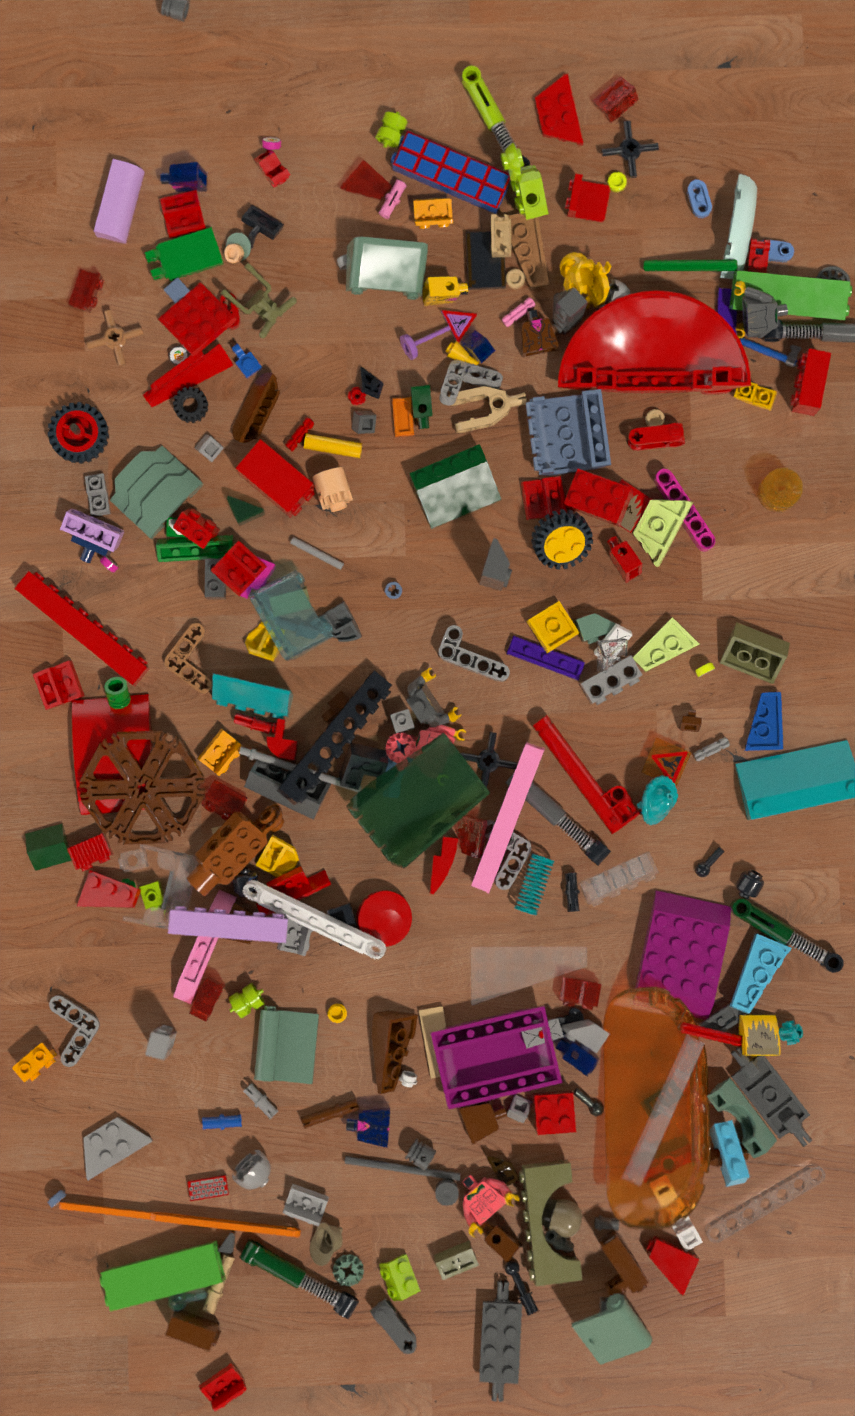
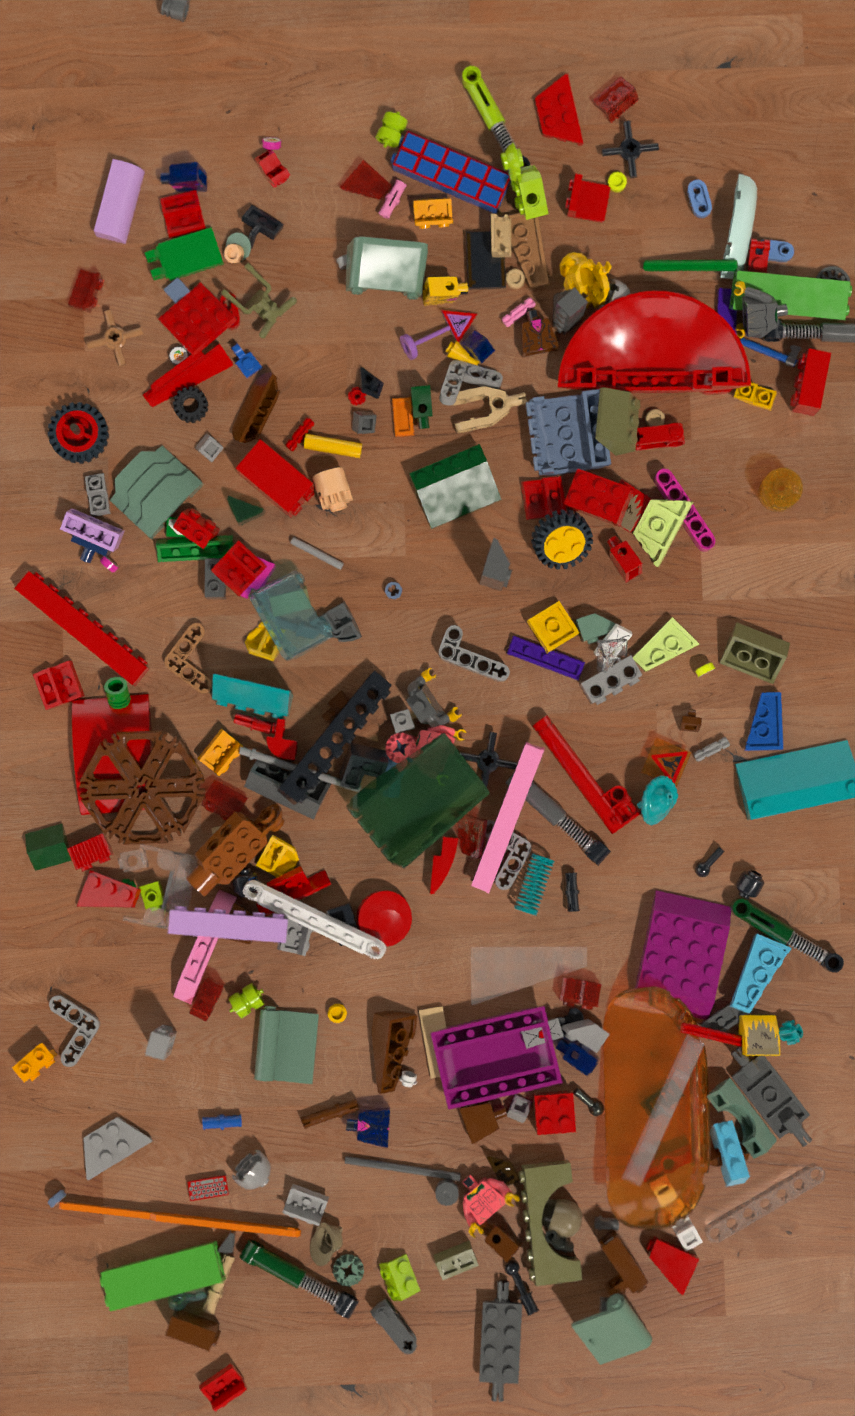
light grey pin [243,1083,279,1119] -> none
dark grey piece [405,1138,436,1171] -> none
clear wedge [578,852,659,906] -> none
none -> olive slope [595,387,640,456]

